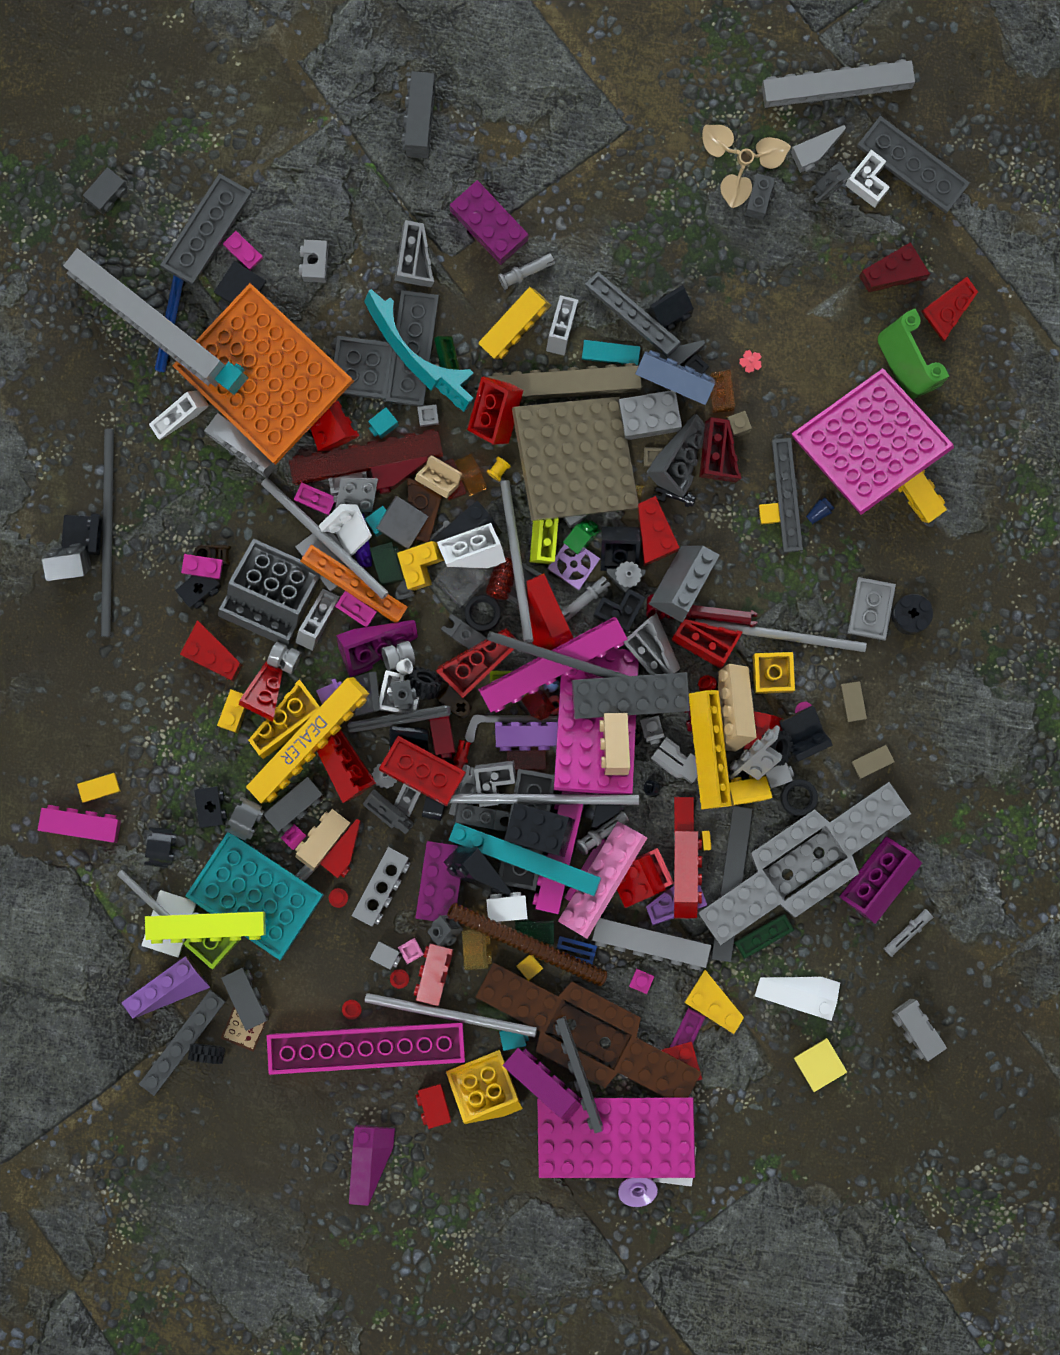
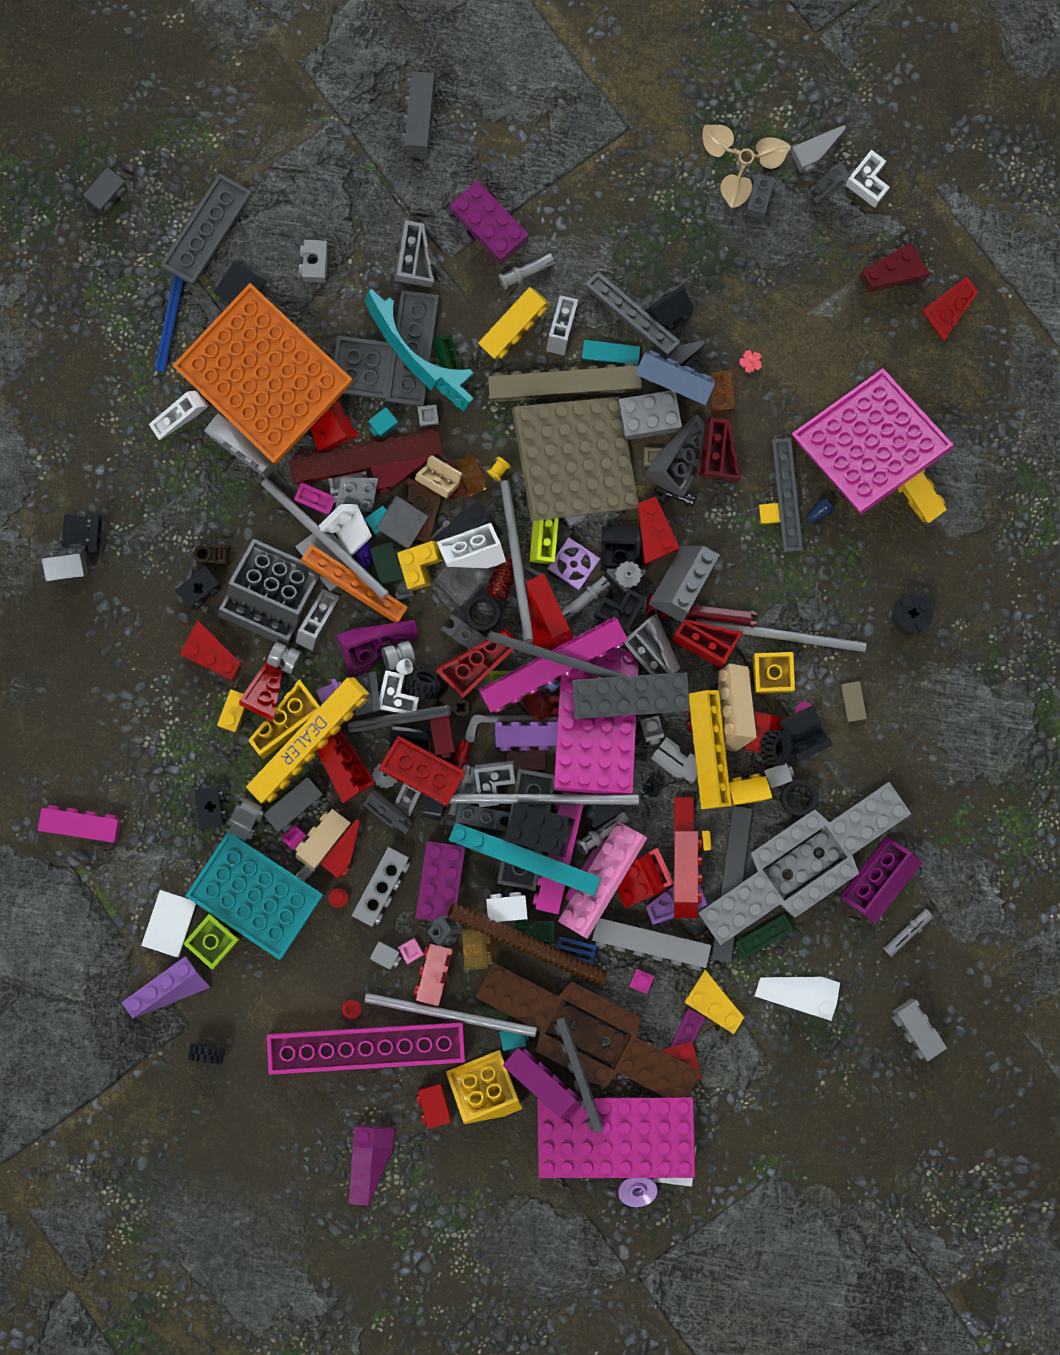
light grey brick [63,248,225,387] -> none
yellow tile [77,773,121,803] -> none
dark grey piece [101,429,114,637] -> none
light grey piece [117,870,199,916] -> none
dark grey plate [139,990,226,1096] -> none
black brick [144,827,176,868] -> none
neon yellow brick [145,912,266,944] -> none
dark pink plate [181,554,223,579] -> none
teal brick [214,361,248,395] -> none
dark grey brick [221,967,270,1031] -> none
tan sticker [221,1007,266,1052] -> none
dark pink plate [223,231,263,271] -> none
dark pink plate [335,591,377,627] -> none
dark grey brick [388,680,417,710] -> none
red plate [390,969,409,989] -> none
black slope [444,846,511,895] -> none
red slope [467,377,524,445] -> none
yellow tile [516,955,543,981] -> none
green slope [563,519,601,555] -> none
tan brick [599,713,630,775] -> none
red plate [698,675,717,691] -> none
dark tan brick [726,411,752,439] -> none
light grey bracket [729,725,782,780] -> none
light grey brick [762,59,915,108] -> none
light yellow tile [794,1038,847,1092] -> none
light grey tile [847,577,896,641] -> none
dark tan tile [851,745,895,779] -> none
dark grey plate [857,116,970,214] -> none
bright green windscreen [877,309,949,399] -> none

